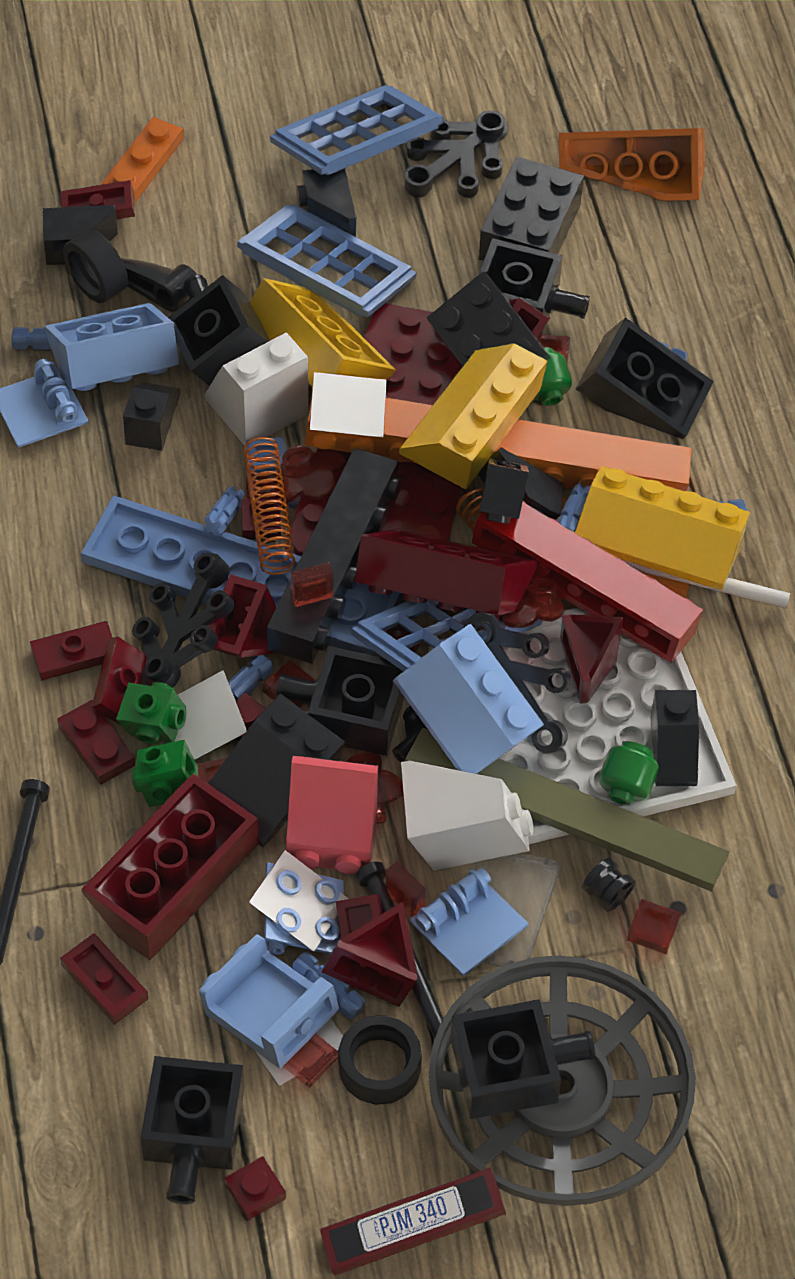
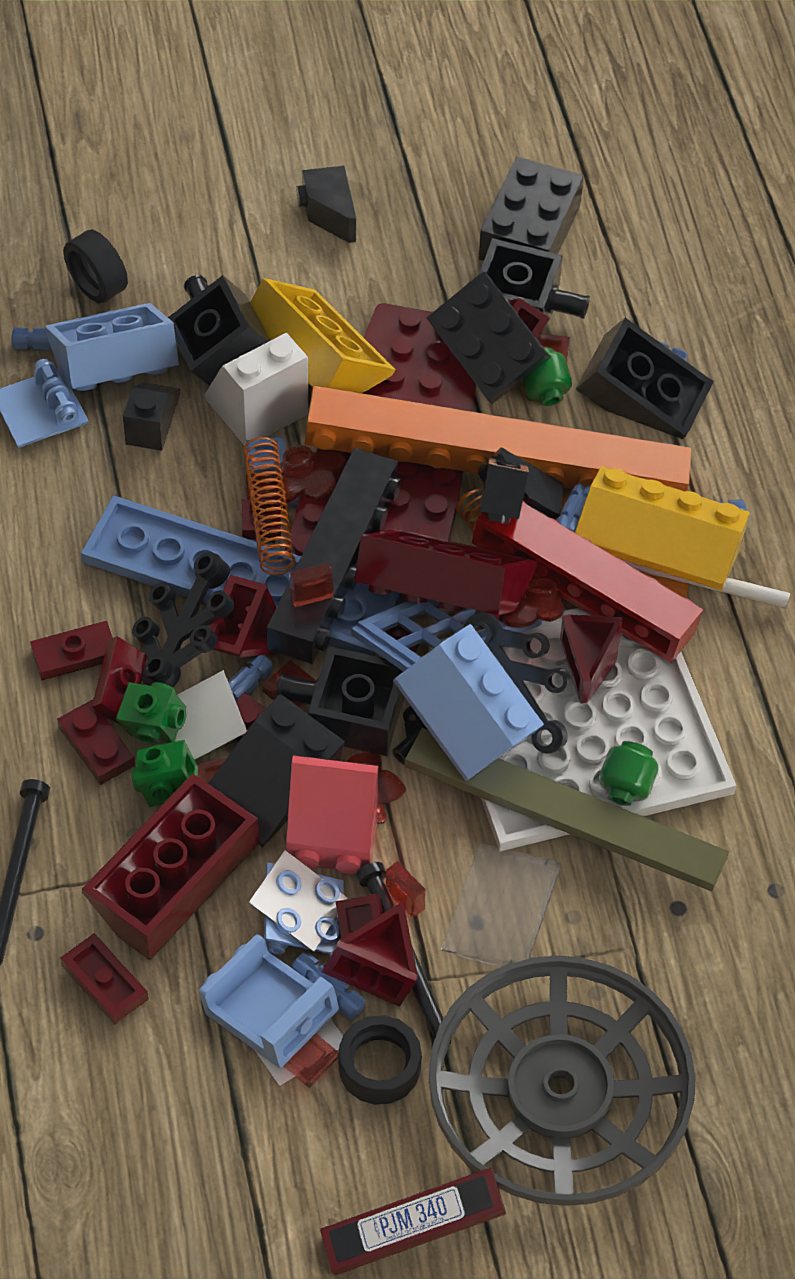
black slope [43,205,118,265] -> none
dark red plate [61,180,135,219] -> none
orange plate [101,117,184,204] -> none
black piece [121,258,197,312] -> none
black brick [141,1056,245,1204] -> none
medium blue axle [203,486,245,536] -> none
dark red plate [224,1156,286,1221] -> none
medium blue piece [237,204,417,318] -> none
medium blue piece [270,85,444,176] -> none
white sticker [310,372,386,437] -> none
yellow slope [399,343,547,489] -> none
white slope [401,761,534,871] -> none
black plant [404,111,508,198] -> none
light blue hinge [409,868,529,977] -> none
black brick [450,999,595,1119] -> none
orange wedge [559,128,705,201] -> none
black wheel [582,858,636,912] -> none
clear red tile [627,899,681,955] -> none
black slope [650,690,699,786] -> none

